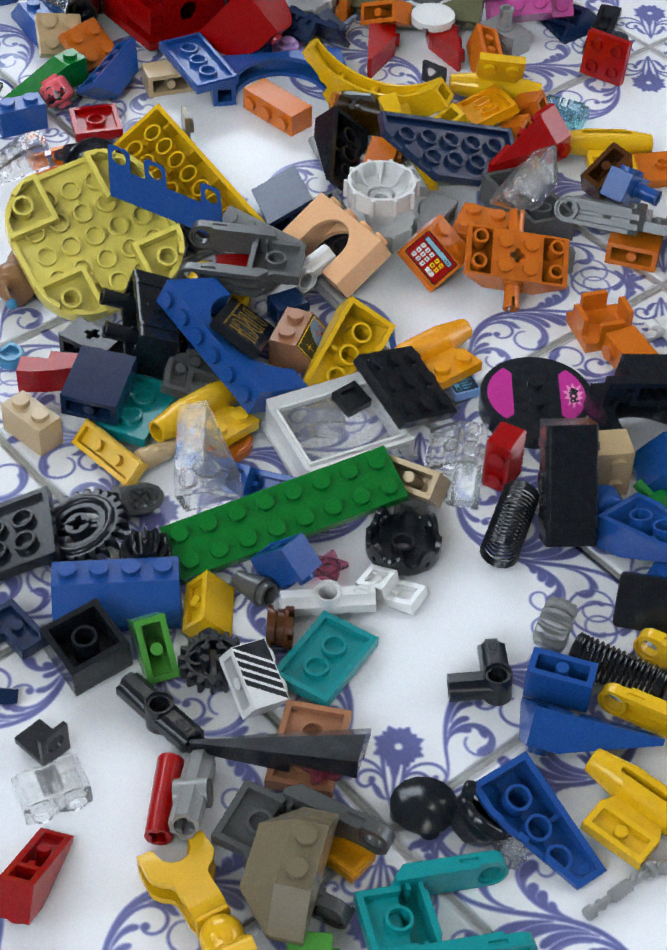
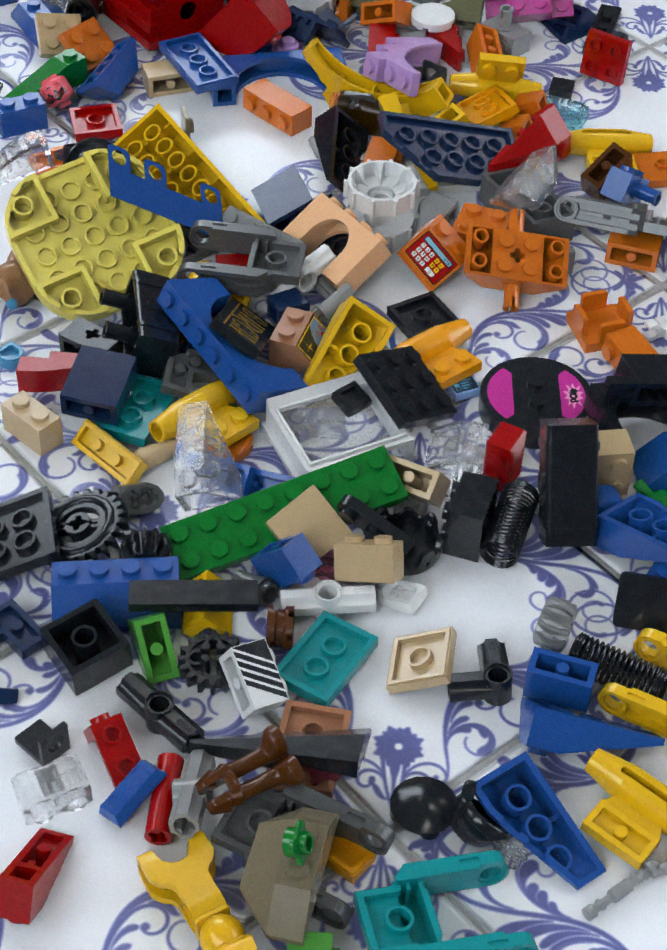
none -> red bracket [83,712,141,788]
none -> blue tile [99,760,167,828]
none -> black tile [128,580,258,612]
none -> reddish brown piece [195,724,306,815]
none -> tan tile [265,484,352,559]
none -> green plate [282,820,314,866]
none -> light grey piece [310,282,356,323]
none -> tan brick [333,534,404,584]
none -> black plate [337,494,413,559]
none -> lavender arch [363,37,443,97]
none -> tan tile [386,626,457,695]
none -> black tile [387,291,458,339]
none -> black brick [440,470,499,563]
none -> black tile [548,77,575,99]

